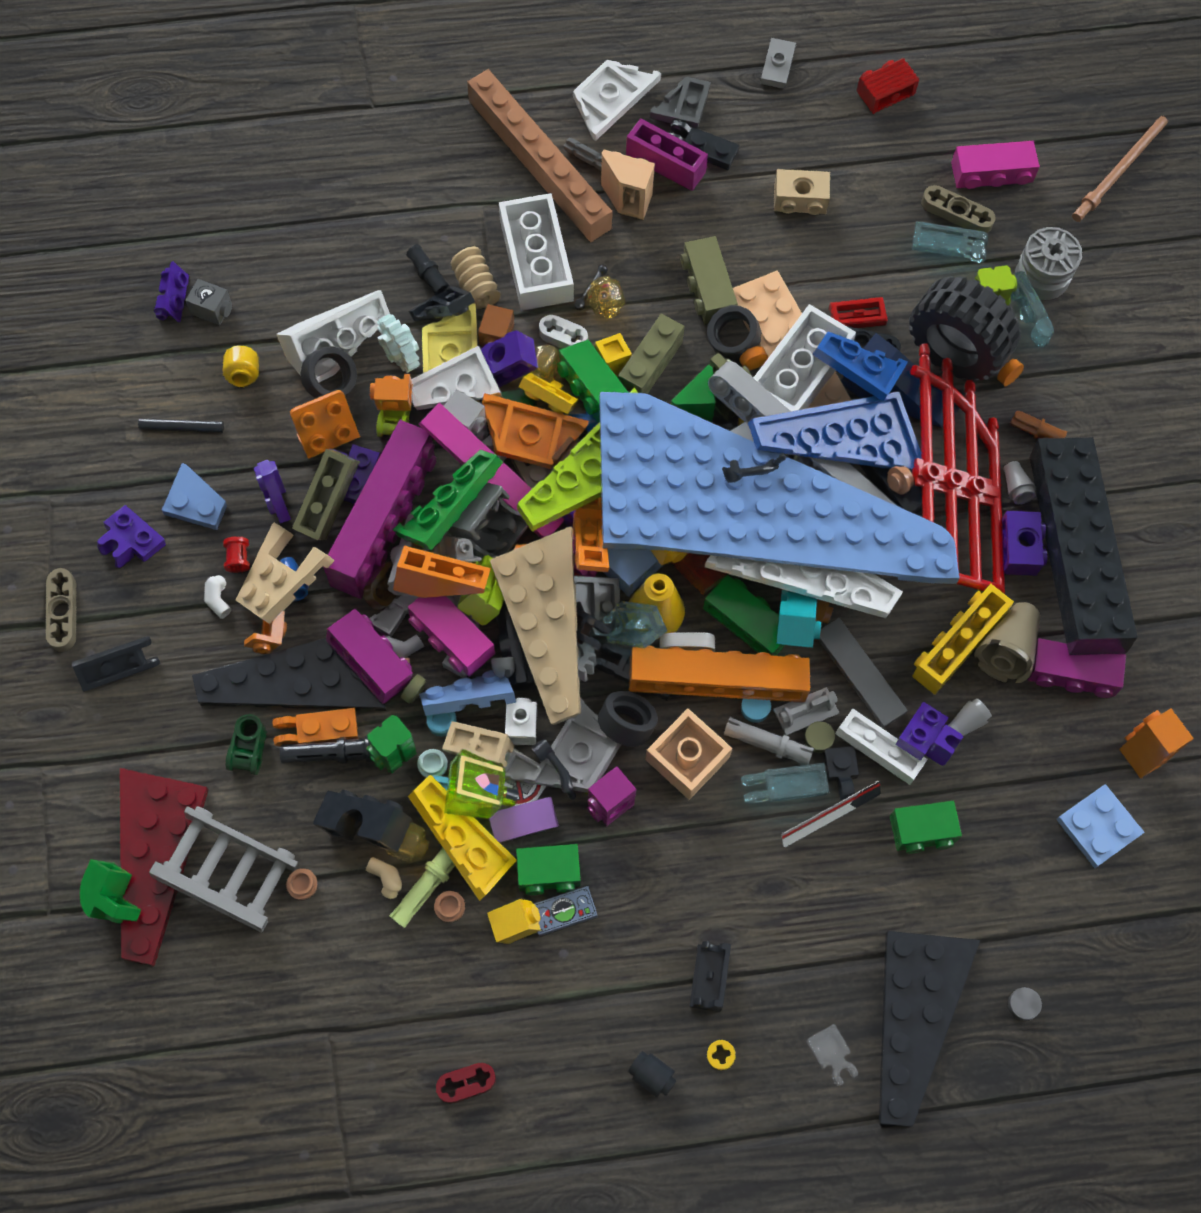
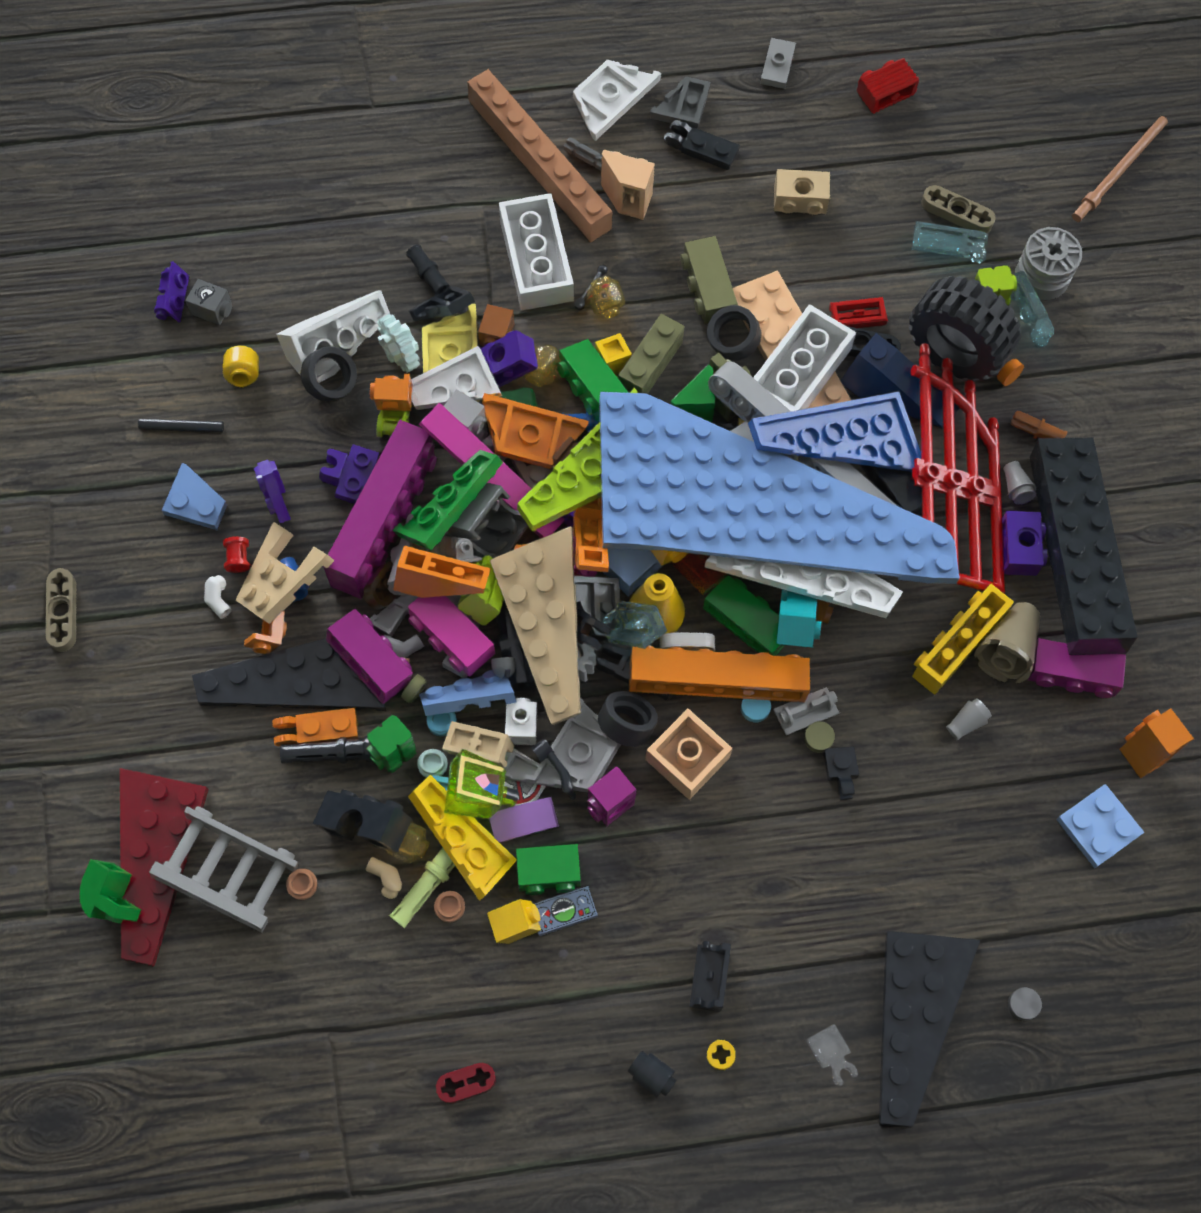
black hinge [72,636,160,692] -> none
dark purple plate [97,505,166,568] -> none
dark green piece [225,714,267,775] -> none
orange bracket [290,390,360,459] -> none
olive brick [292,449,360,540] -> none
tan piece [451,246,501,309] -> none
yellow hinge [519,373,579,414] -> none
white beam [539,315,588,349] -> none
magenta brick [626,118,708,191] -> none
black piece [722,454,786,483] -> none
light grey pin [724,717,814,766] -> none
orange tile [739,346,768,371] -> none
clear light blue hinge [741,763,829,803] -> none
sticker [782,781,881,847] -> none
blue wing [812,331,908,401] -> none
dark grey tile [817,618,908,729] -> none
white plate [835,709,928,785] -> none
nougat plate [887,466,914,494] -> none
green brick [890,801,962,854] -> none
dark purple plate [895,702,963,766] -> none
dark pink brick [951,141,1039,189] -> none

